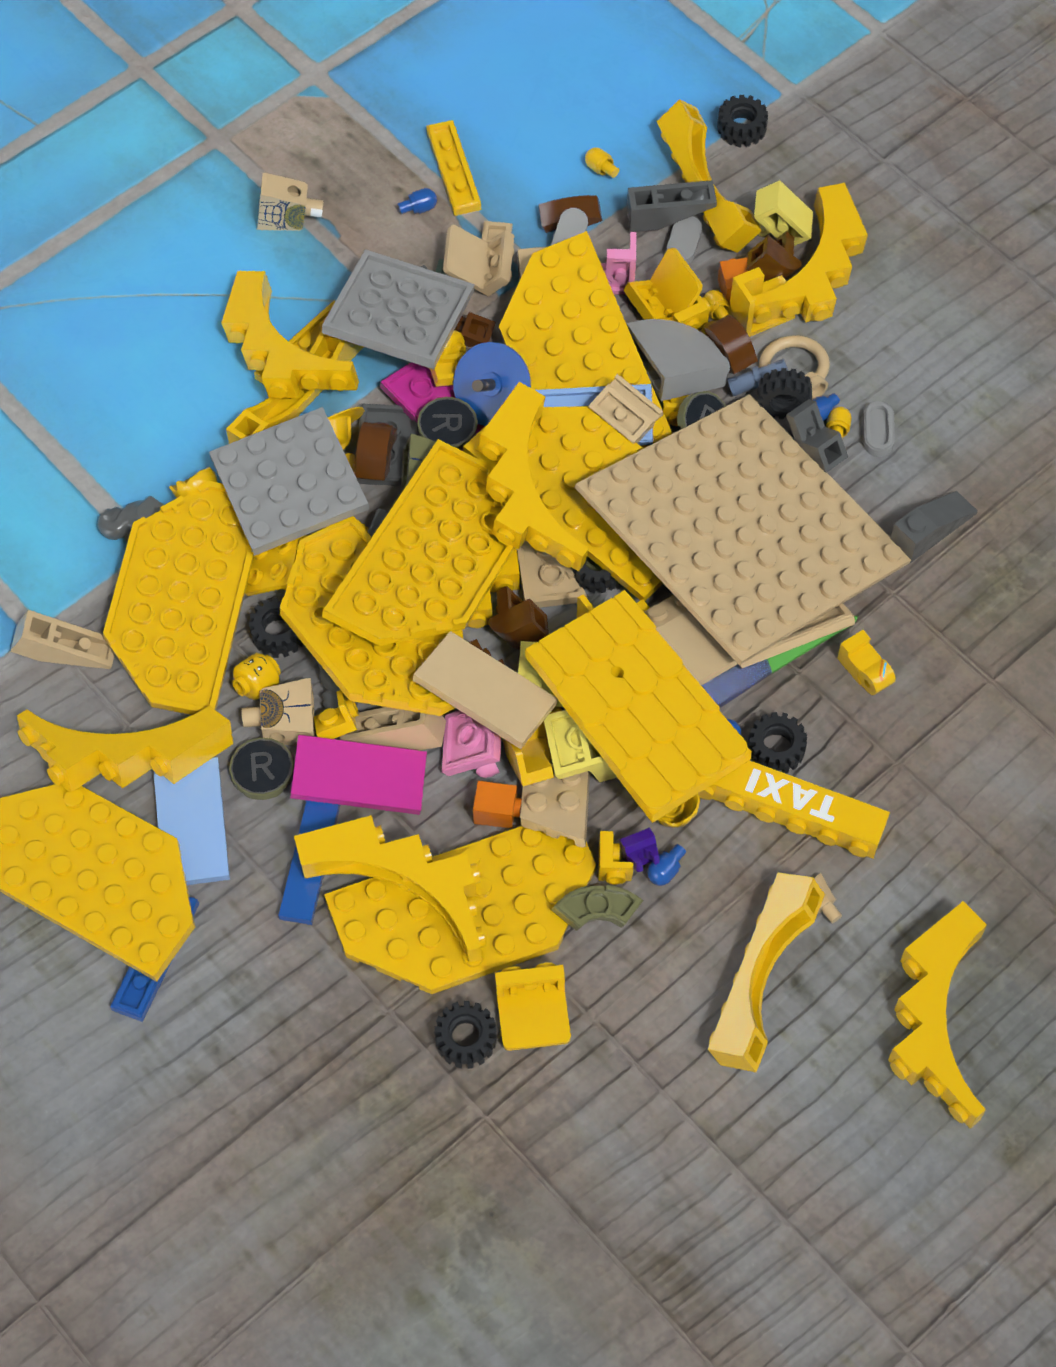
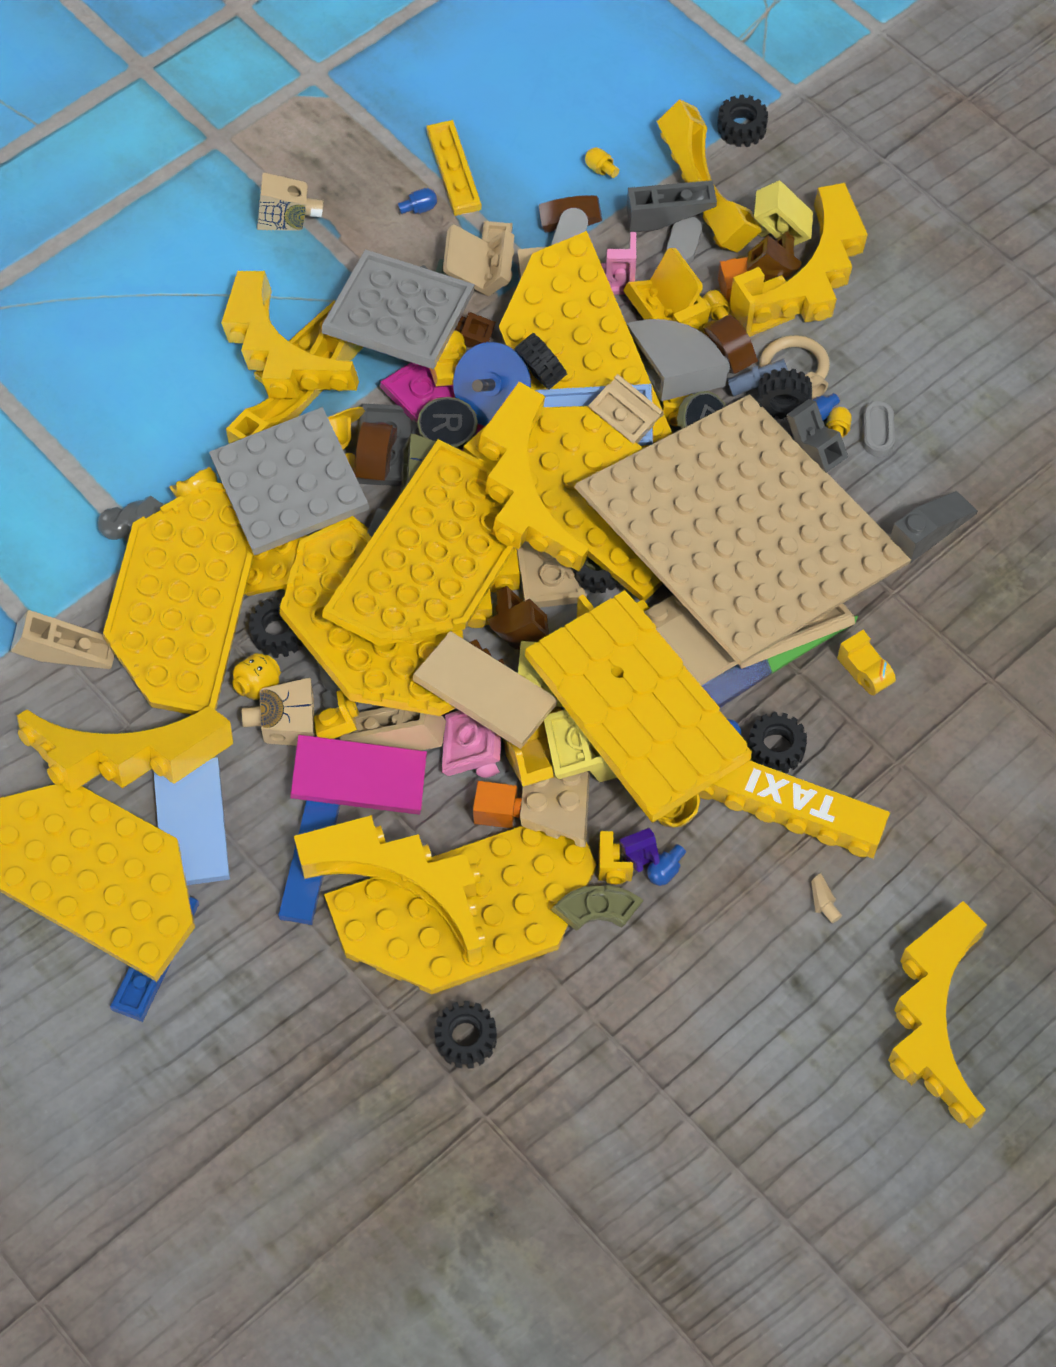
black tile [229,737,294,800] -> none
yellow bracket [495,963,571,1051] -> none
yellow arch [707,872,825,1073] -> none
none -> black tyre [514,333,567,390]

